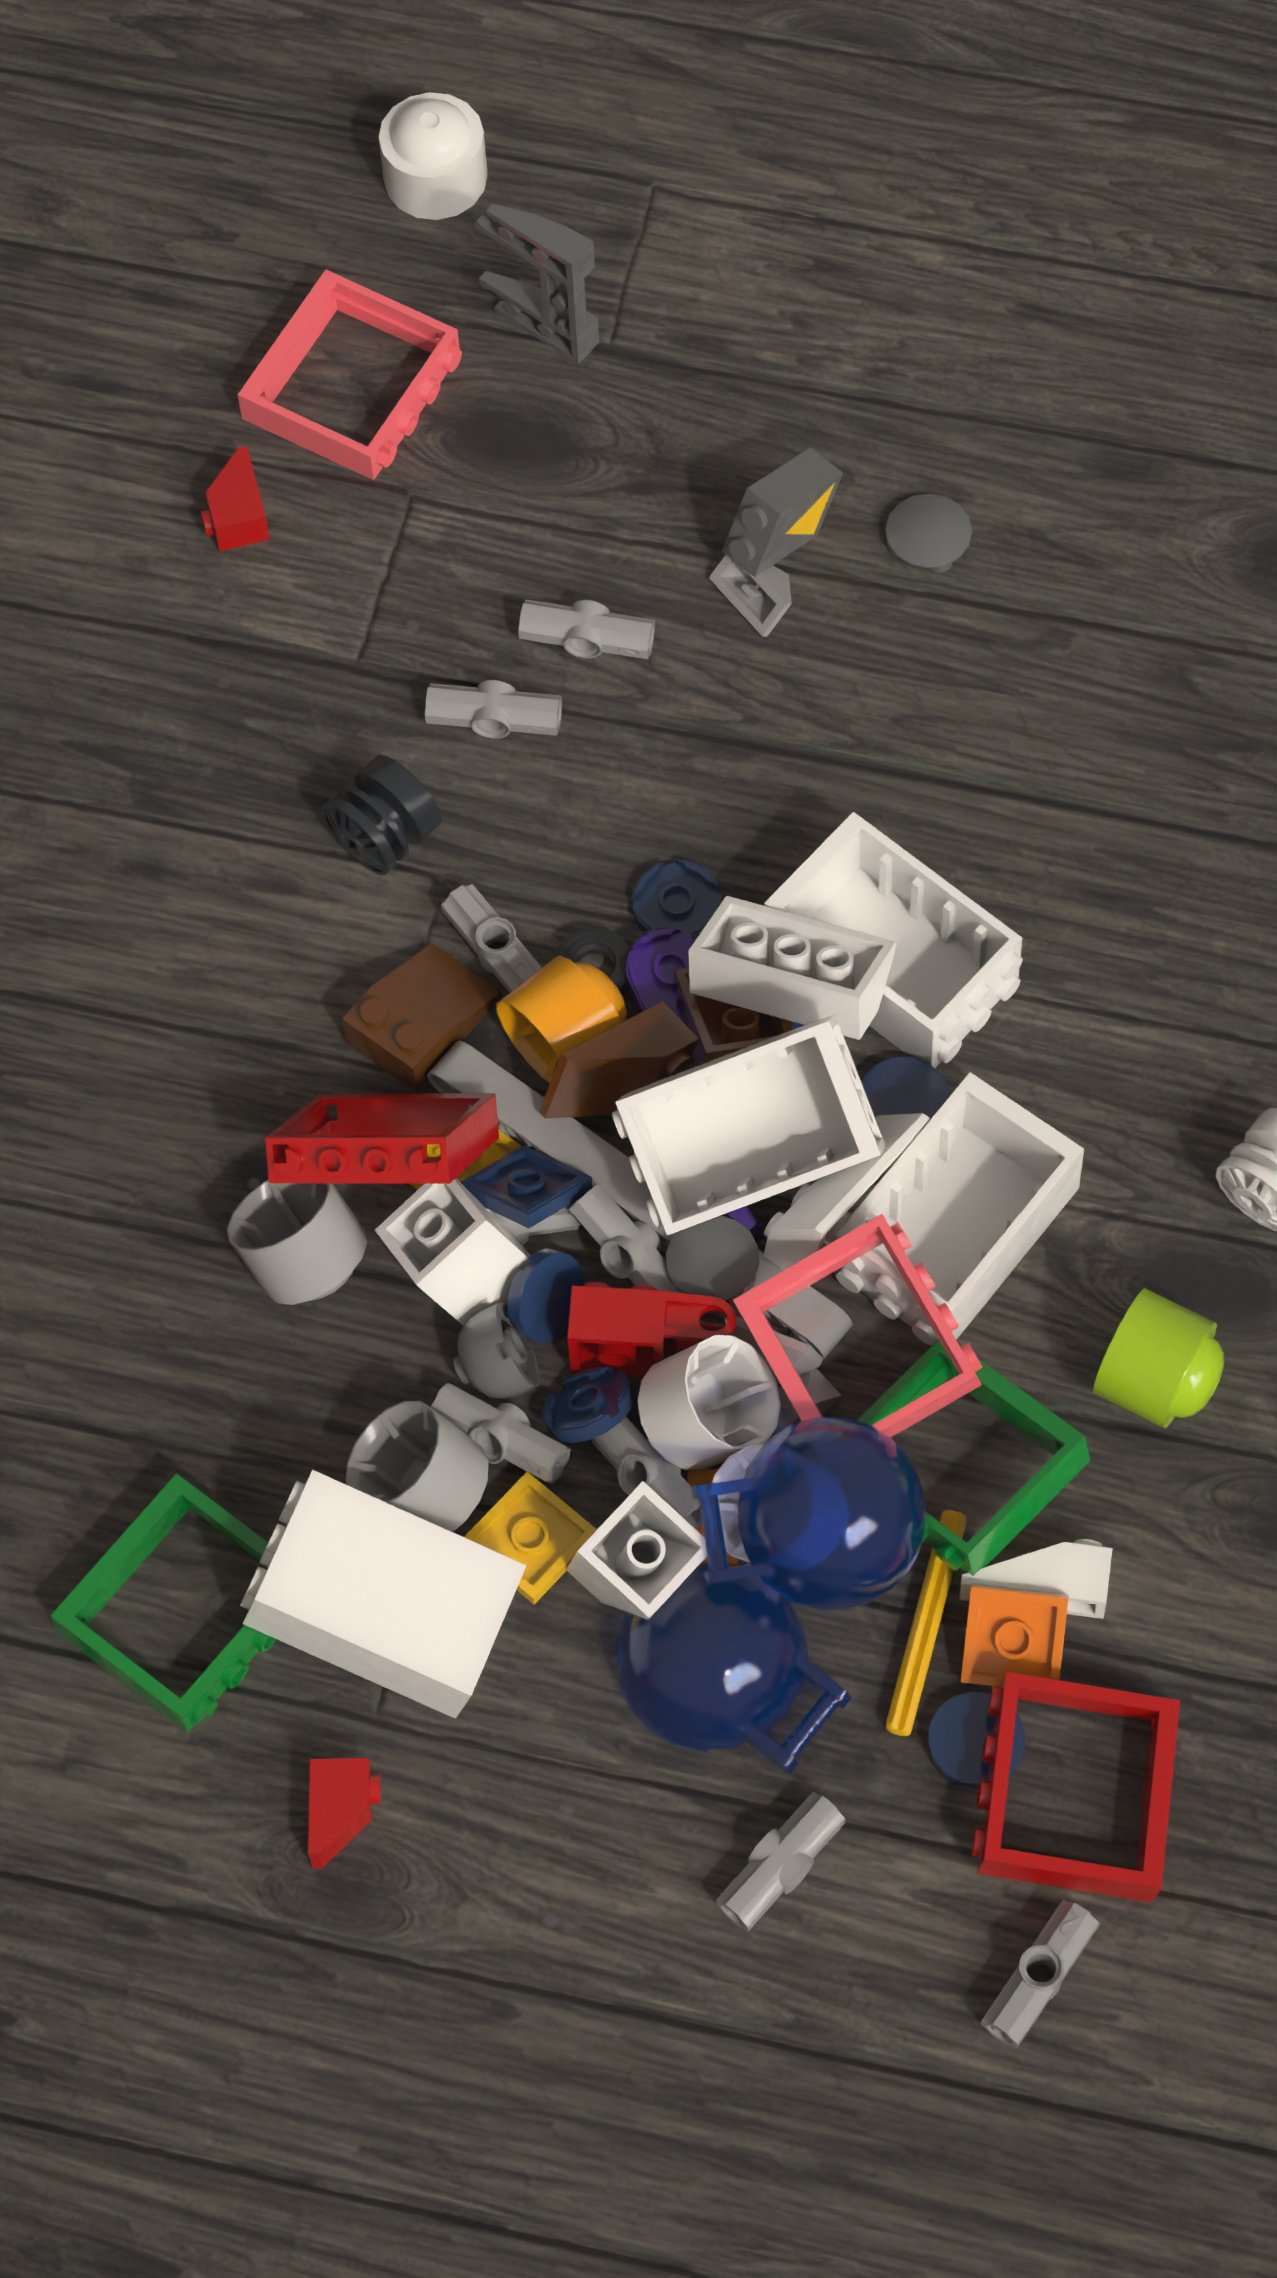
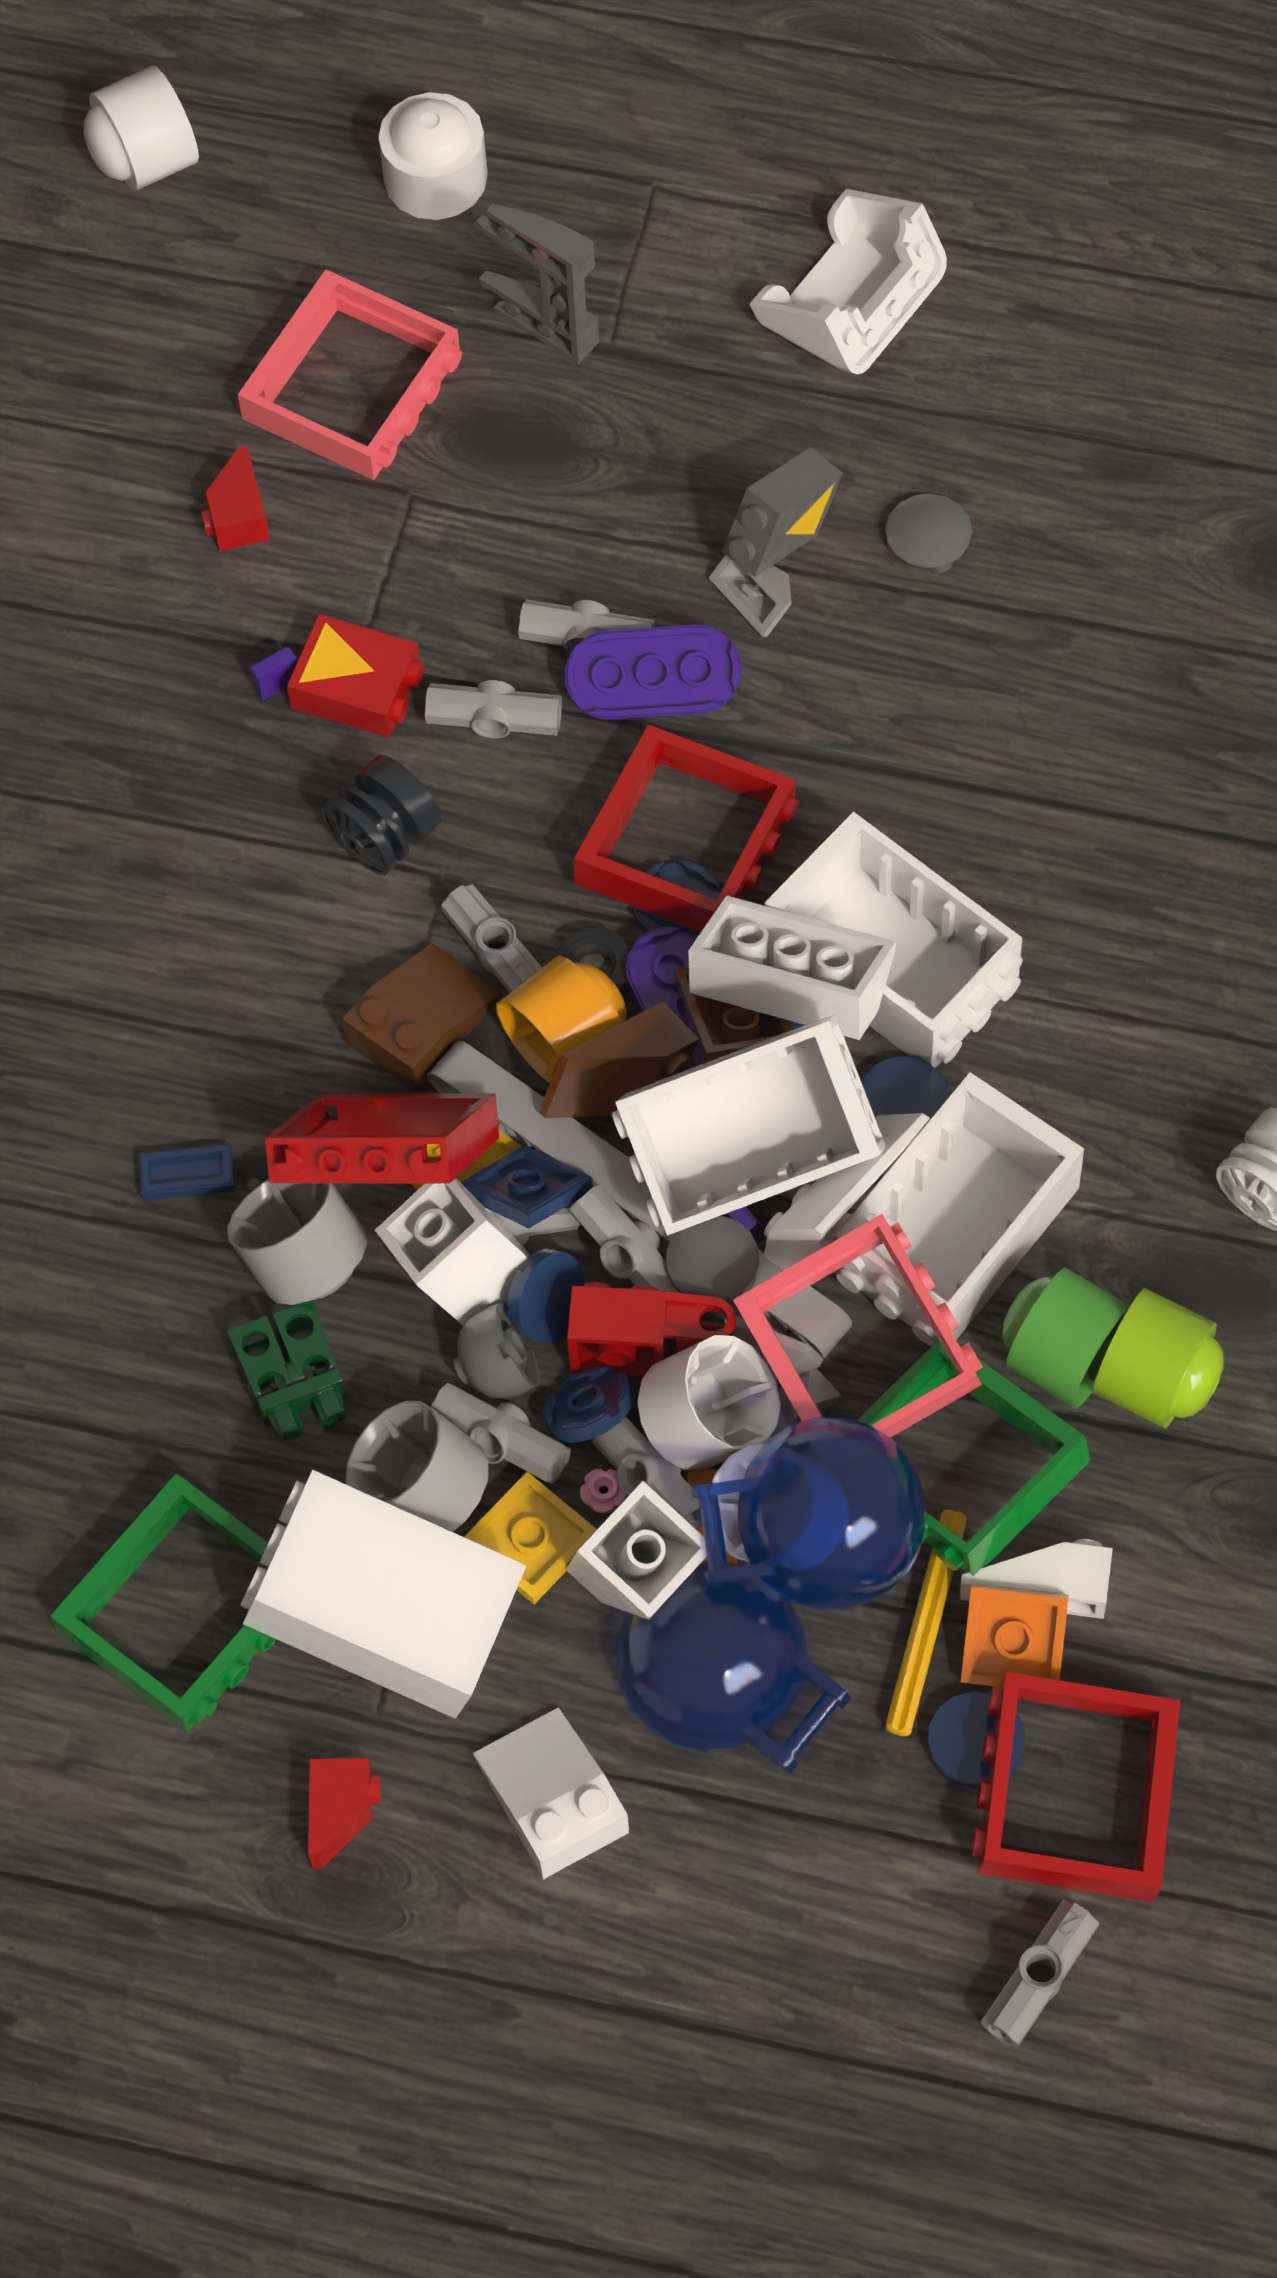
light grey piece [716,1792,845,1931] -> none
none -> white piece [84,66,199,191]
none -> dark blue tile [139,1143,235,1201]
none -> dark green hips [227,1300,346,1443]
none -> dark purple tile [250,647,297,701]
none -> red brick [287,614,424,738]
none -> white slope [473,1707,629,1879]
none -> dark purple tile [565,625,742,720]
none -> red window [574,725,799,932]
none -> bright pink plate [580,1469,627,1514]
none -> white windscreen [750,189,947,374]
none -> bright green piece [1002,1268,1131,1409]

